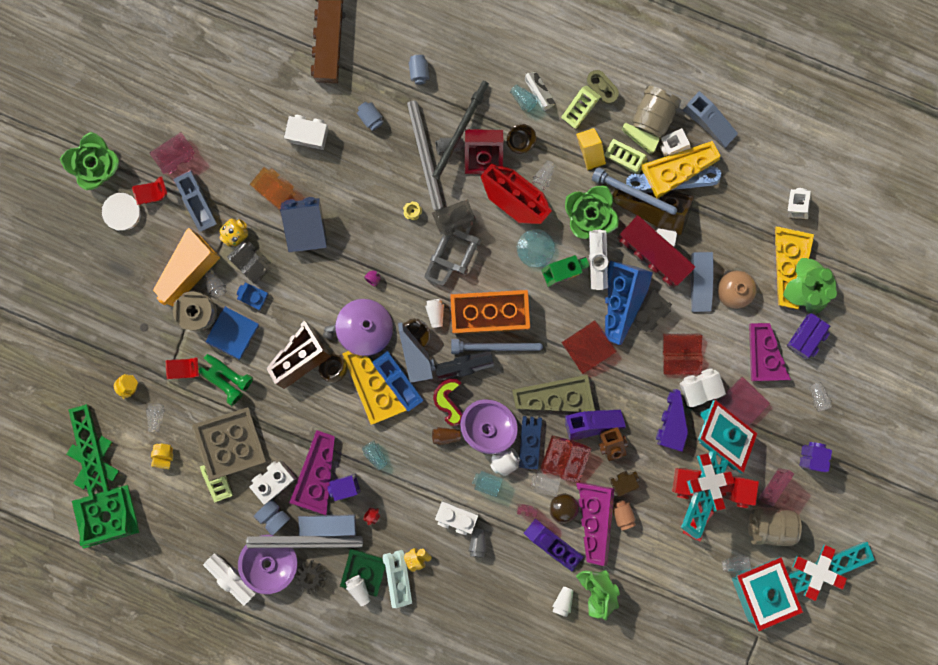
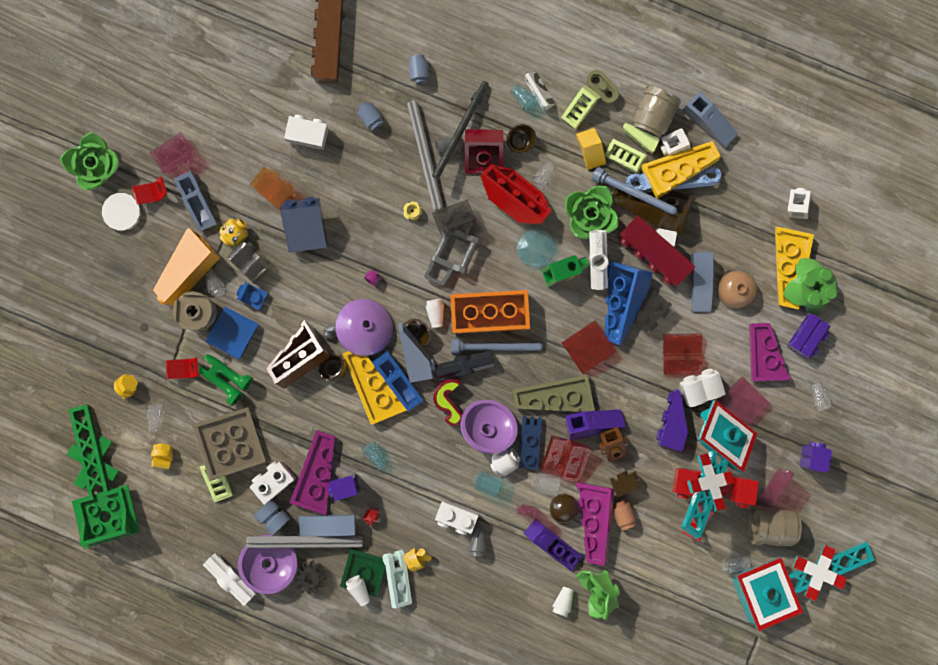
reddish brown cone [432,427,461,446] -> none

